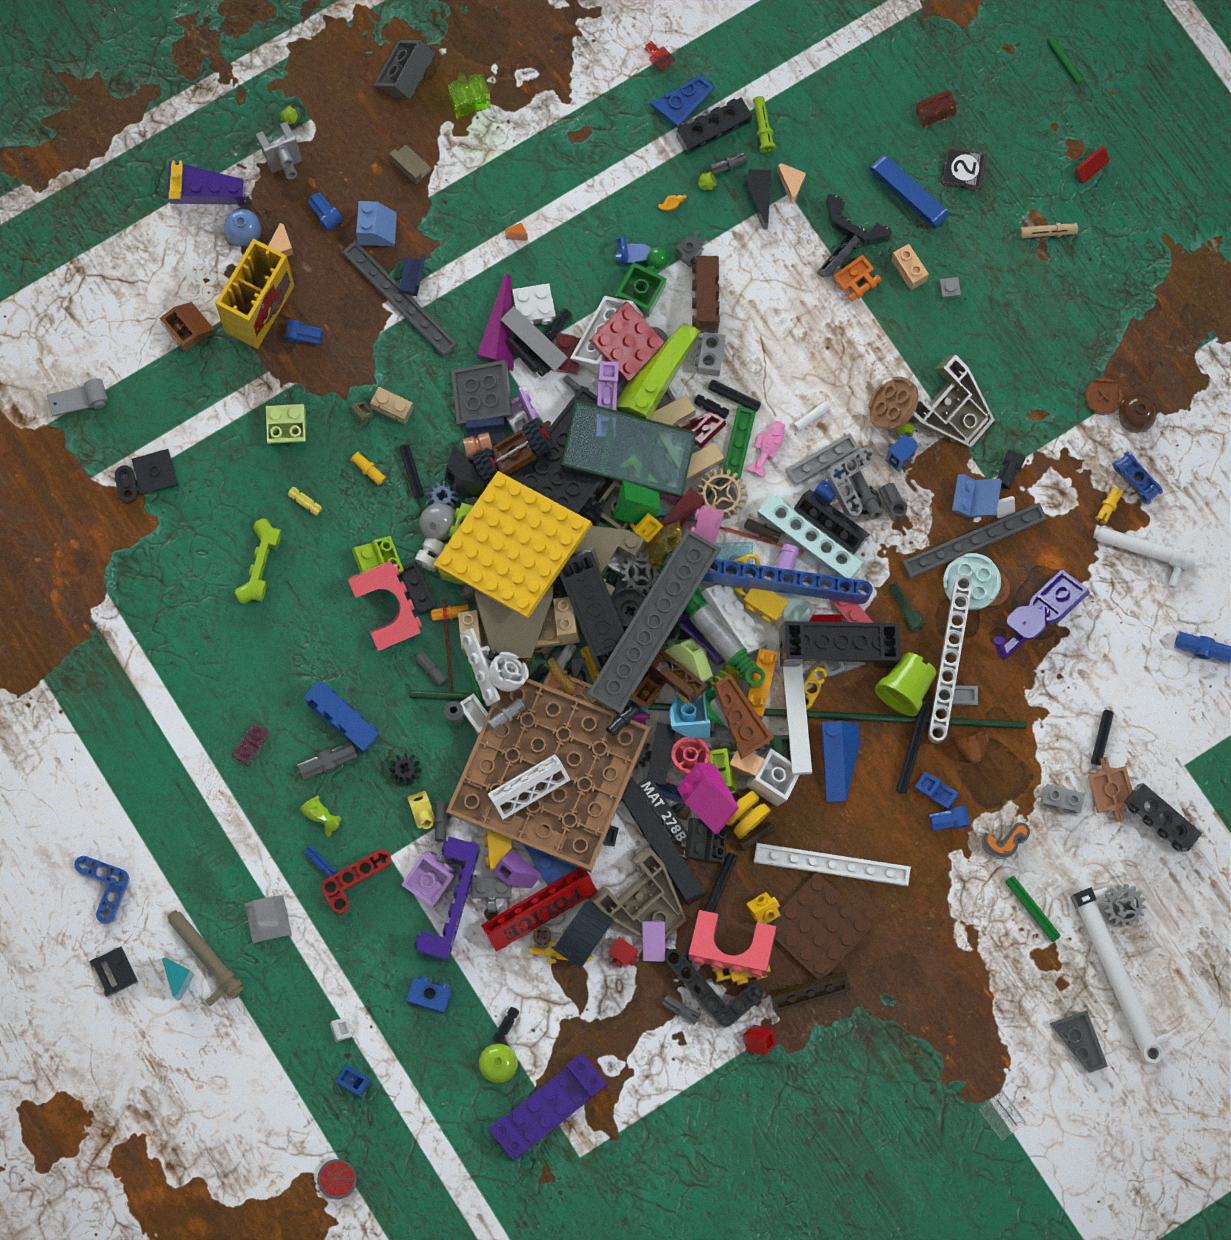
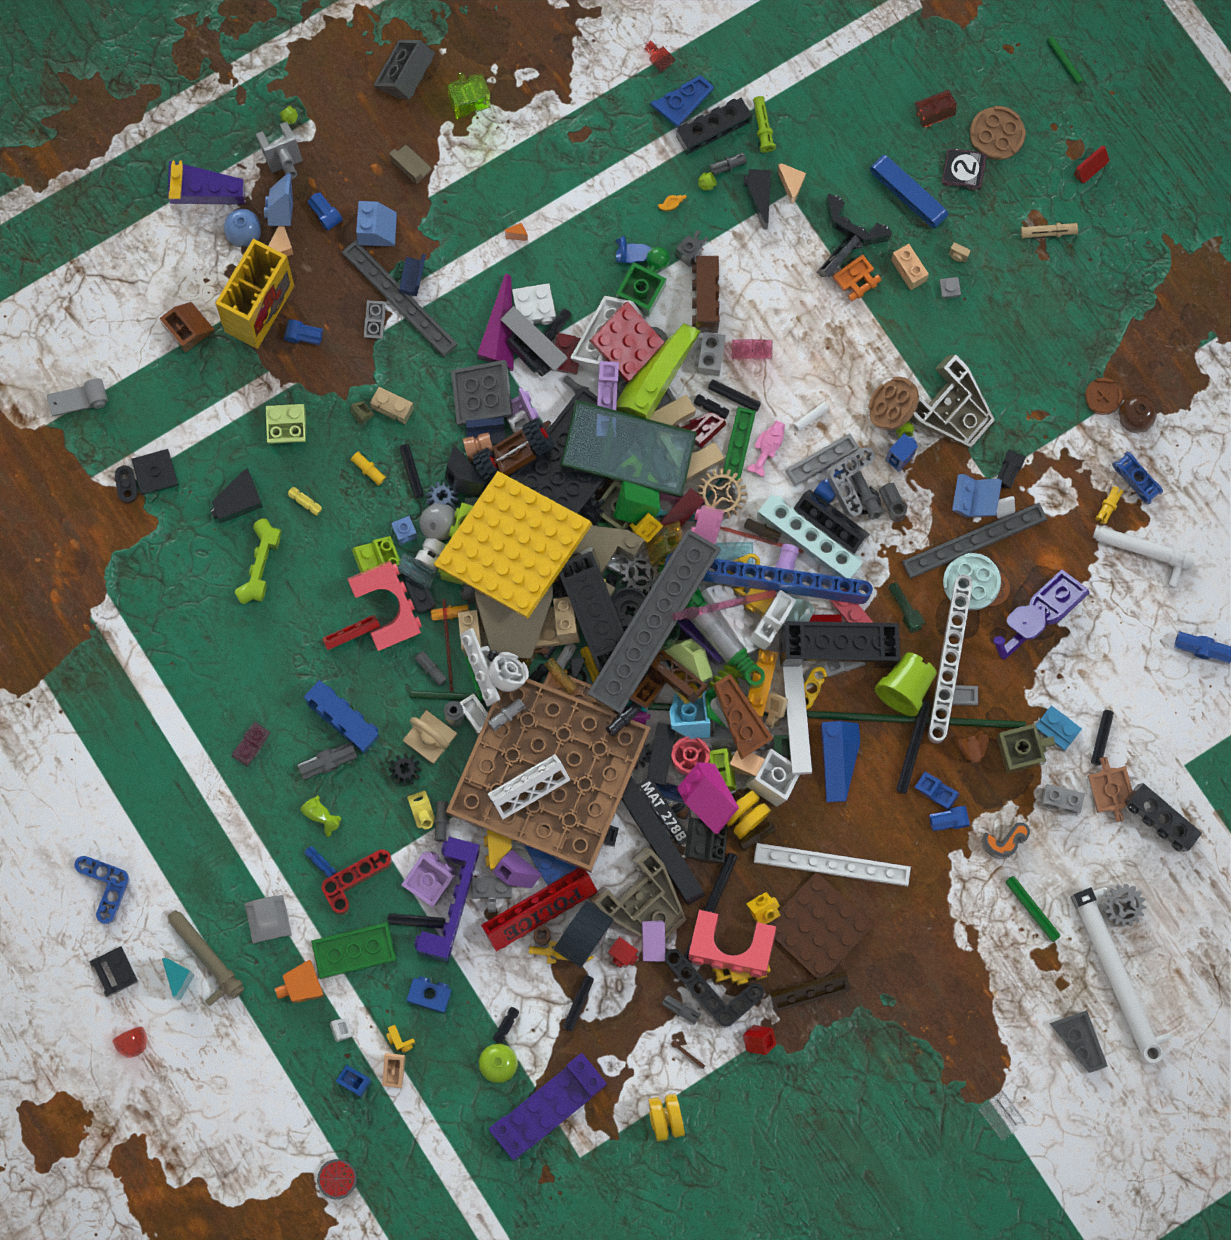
none -> clear red helmet [112,1026,147,1058]
none -> black slope [210,468,263,524]
none -> medium blue slope [264,173,293,226]
none -> orange torso [275,960,325,1003]
none -> green tile [311,922,397,979]
none -> red tile [322,615,380,650]
none -> light grey slope [364,300,386,339]
none -> light nougat slope [382,1053,406,1088]
none -> yellow bracket [386,1025,416,1053]
none -> black axle [388,913,446,929]
none -> medium blue brick [391,516,417,545]
none -> clear light blue tile [397,553,436,589]
none -> tan tile [403,710,457,765]
none -> black axle [563,975,594,1032]
none -> yellow wheel [648,1093,685,1142]
none -> reddish brown hinge [671,1040,705,1069]
none -> clear pink bar [672,590,776,621]
none -> clear pink slope [732,339,773,360]
none -> white slope [749,590,796,651]
none -> tan plate [764,692,788,728]
none -> tan plate [949,242,971,262]
none -> medium nougat tile [970,106,1026,160]
none -> olive hinge [996,724,1055,774]
none -> dark azure plate [1036,705,1082,752]

